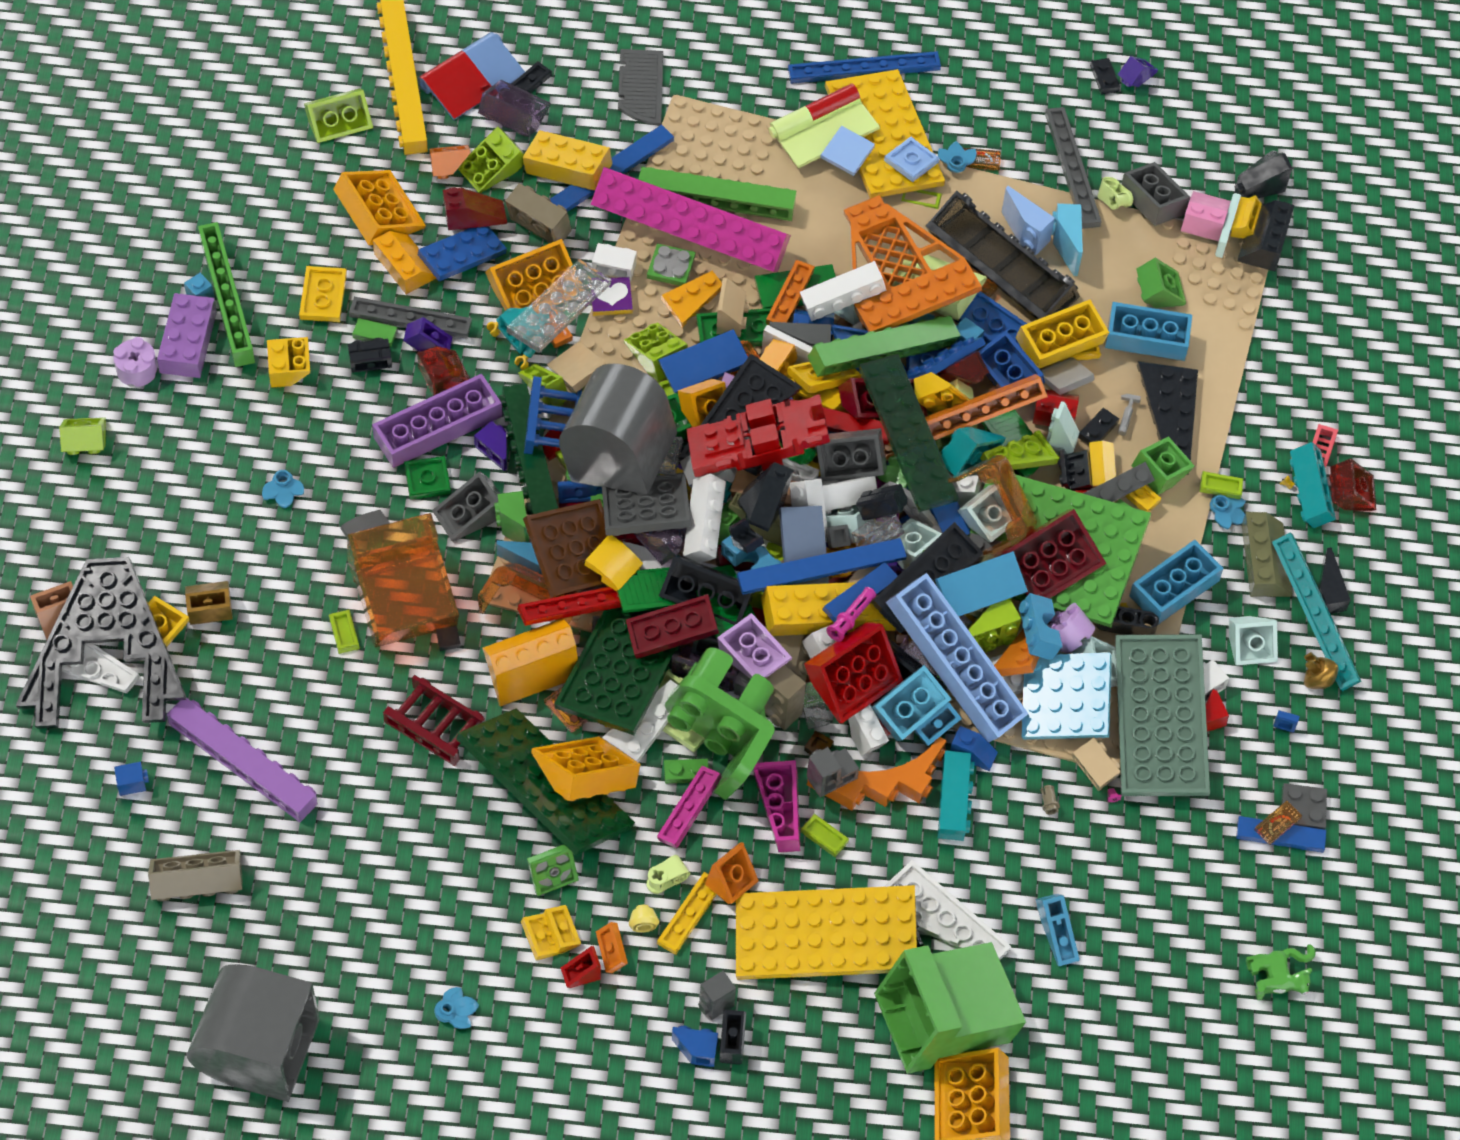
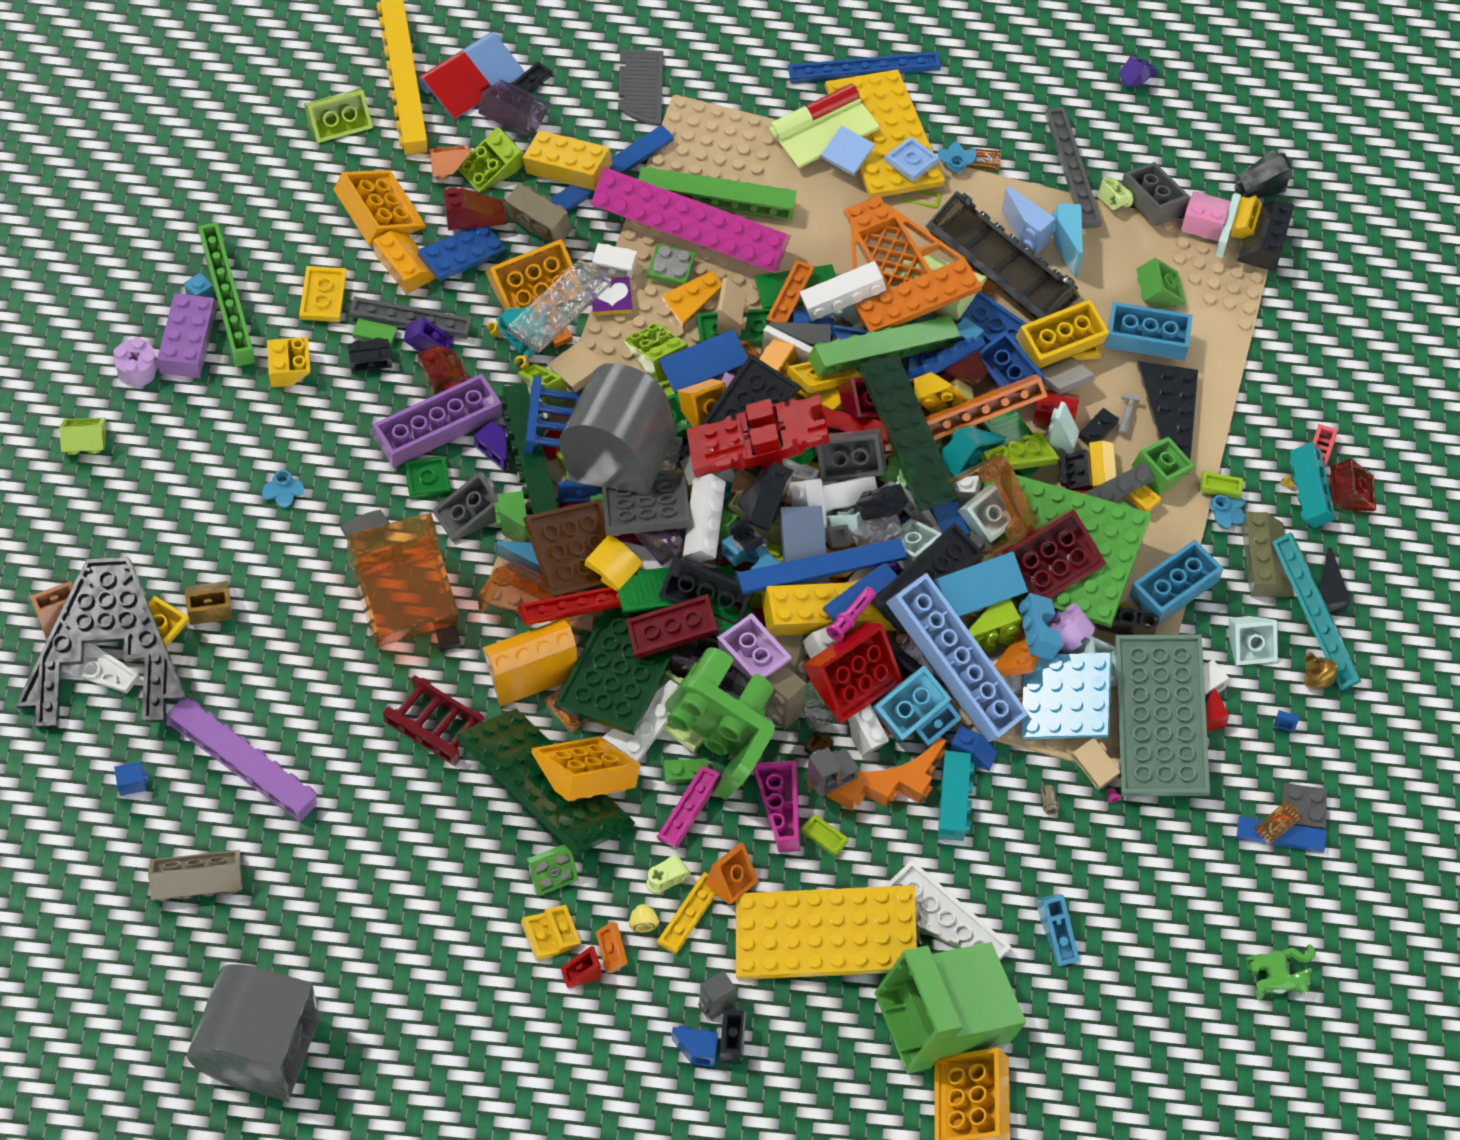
lime tile [329,610,360,654] -> none
dark azure plate [434,987,479,1029] -> none
black plate [1090,58,1120,95] -> none

